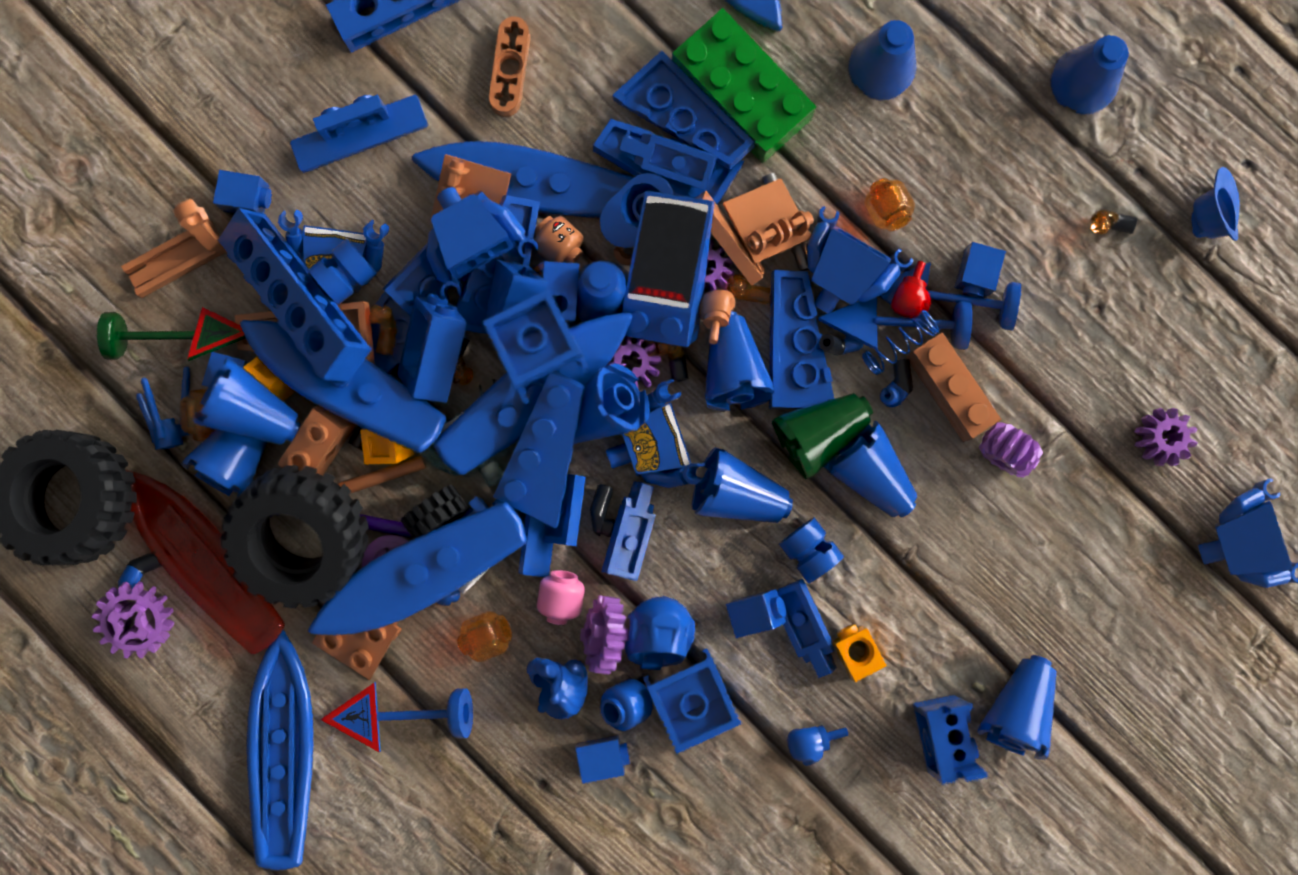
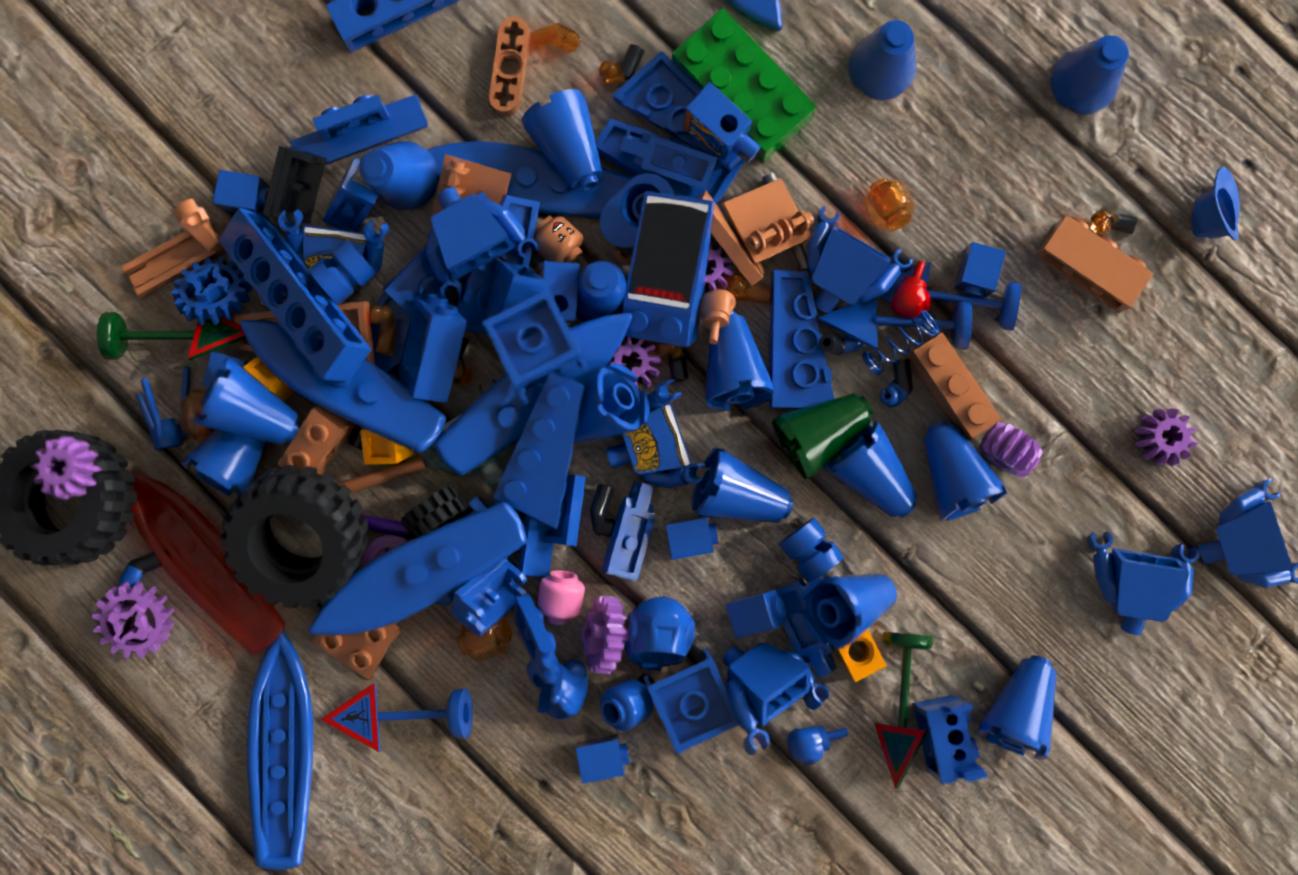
none -> medium lavender gear [31,436,101,499]
none -> blue gear [171,257,252,325]
none -> black hinge [263,146,326,224]
none -> blue panel [322,157,379,232]
none -> blue cone [359,141,438,210]
none -> blue hinge [450,557,527,637]
none -> blue hinge [514,594,558,684]
none -> blue cone [521,89,603,192]
none -> clear orange arm [530,23,580,52]
none -> arm [599,44,645,85]
none -> blue brick [665,518,719,560]
none -> blue torso [683,81,761,163]
none -> blue torso [723,643,829,755]
none -> blue cone [802,574,897,648]
none -> dark green piece [874,632,934,789]
none -> blue cone [924,420,1008,521]
none -> nougat brick [1034,215,1154,313]
none -> blue torso [1087,531,1200,635]

